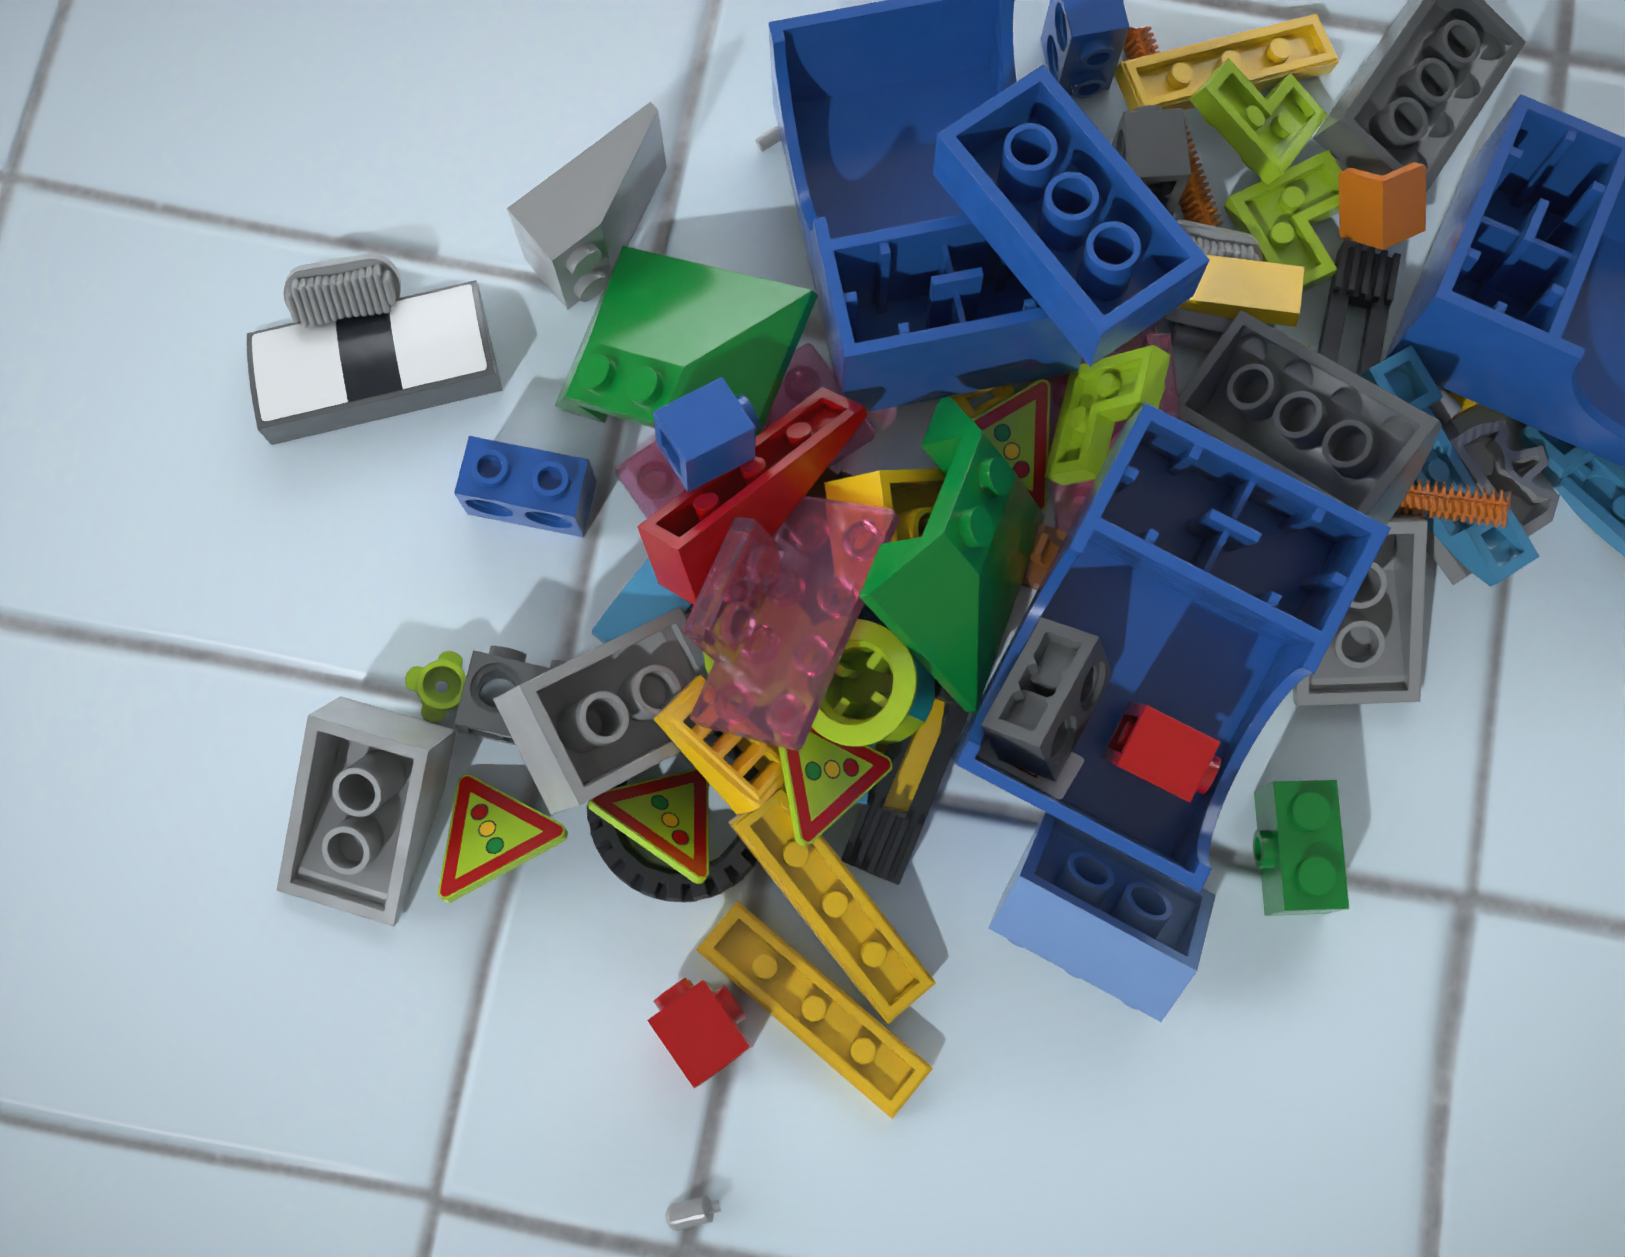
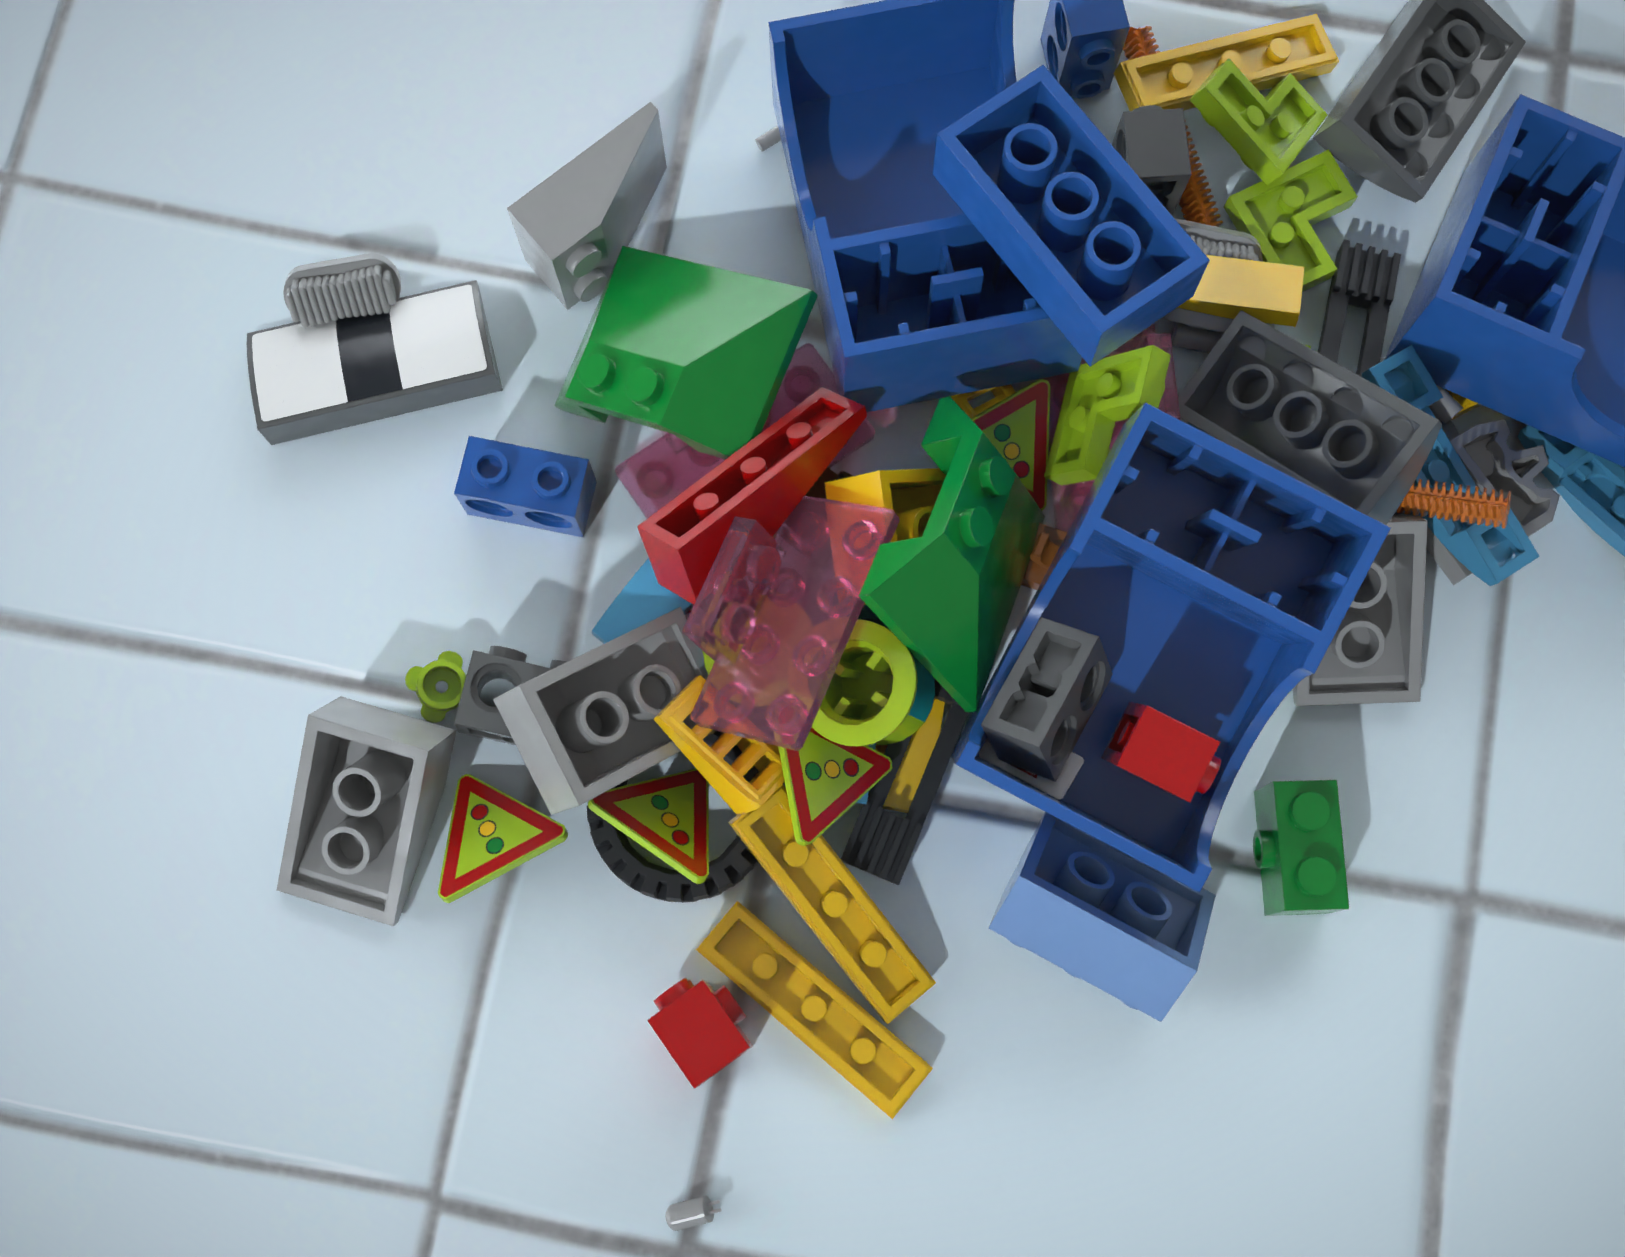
blue brick [653,377,760,492] -> none
orange panel [1338,162,1426,250] -> none

